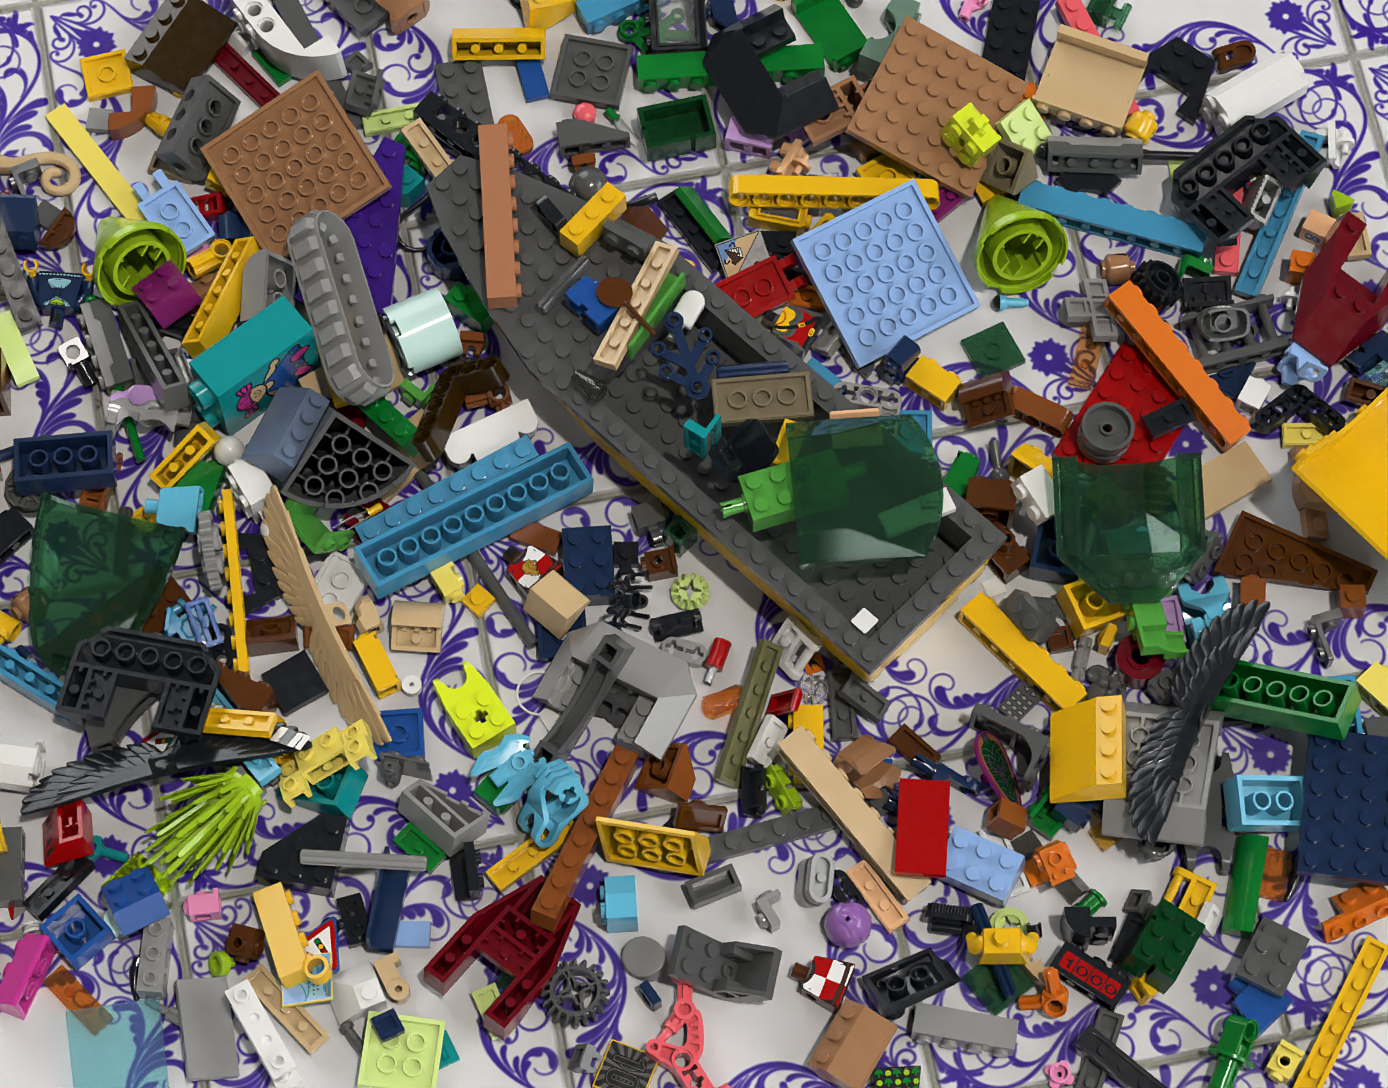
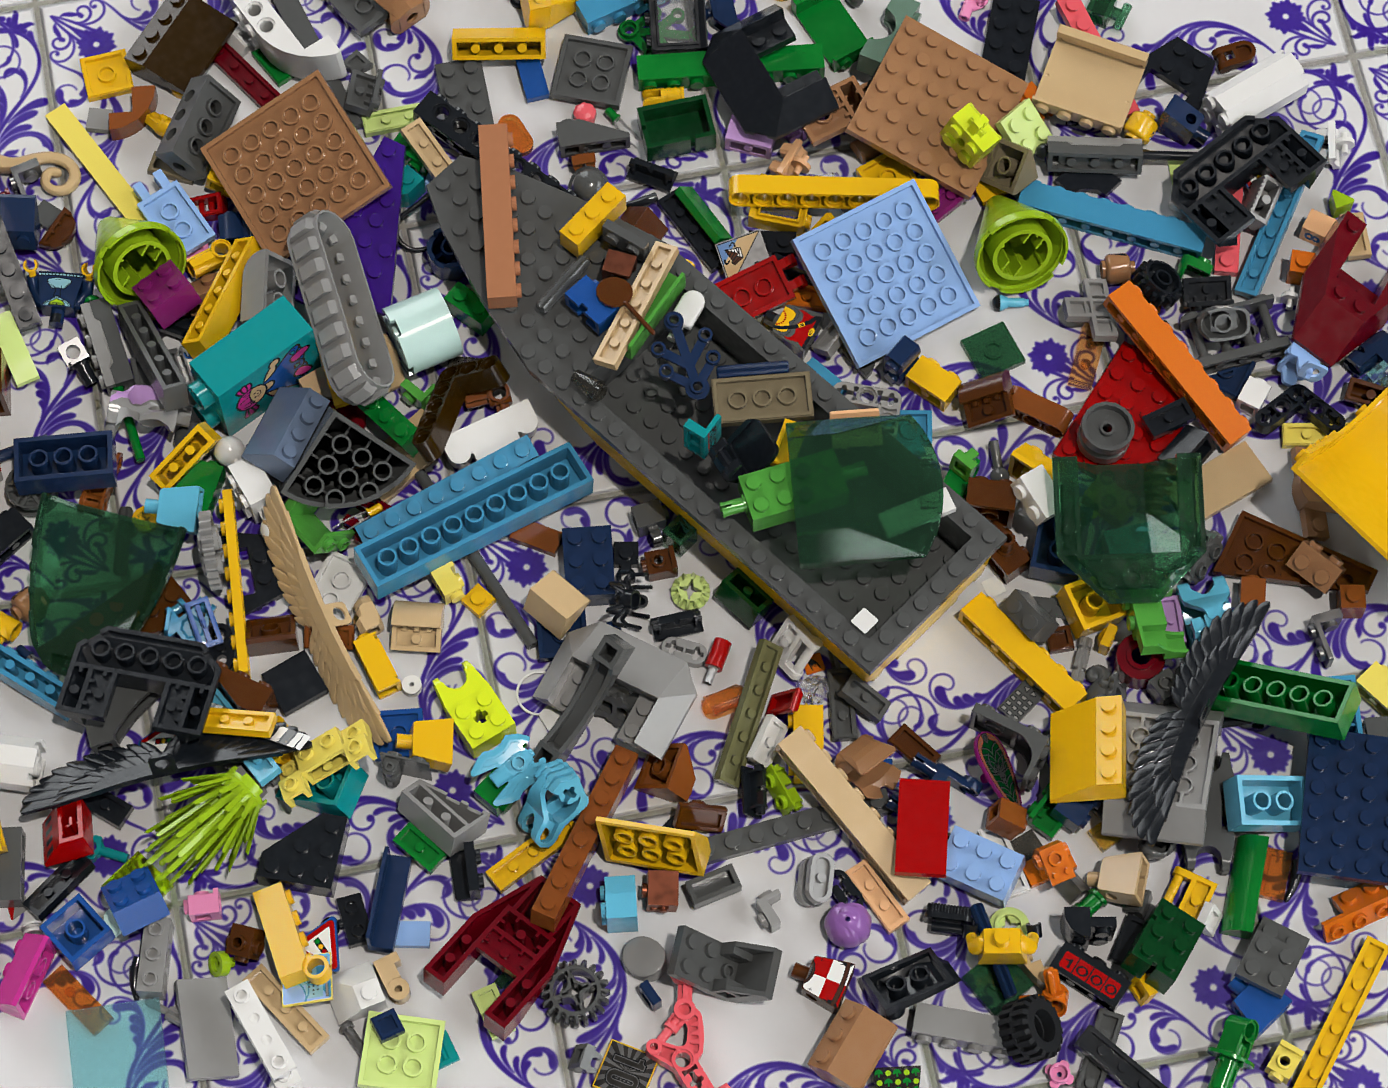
light grey axle [300,849,427,871] -> none
dark orange tile [460,331,486,358] -> none
torso [503,545,564,599] -> none
black beam [533,194,568,236] -> none
none -> black plate [83,792,134,830]
none -> yellow torso [395,718,454,772]
none -> copper panel [602,249,637,280]
none -> black hinge [626,157,678,193]
none -> copper head [641,869,679,913]
none -> yellow hinge [642,86,685,106]
none -> dark green brick [714,567,774,628]
none -> bright green tile [949,448,979,482]
none -> black tyre [998,994,1063,1065]
none -> tan torso [1087,852,1150,907]
none -> dark blue torso [1156,94,1211,146]
none -> black piece [1158,424,1216,482]
none -> medium nougat bracket [1285,539,1347,594]

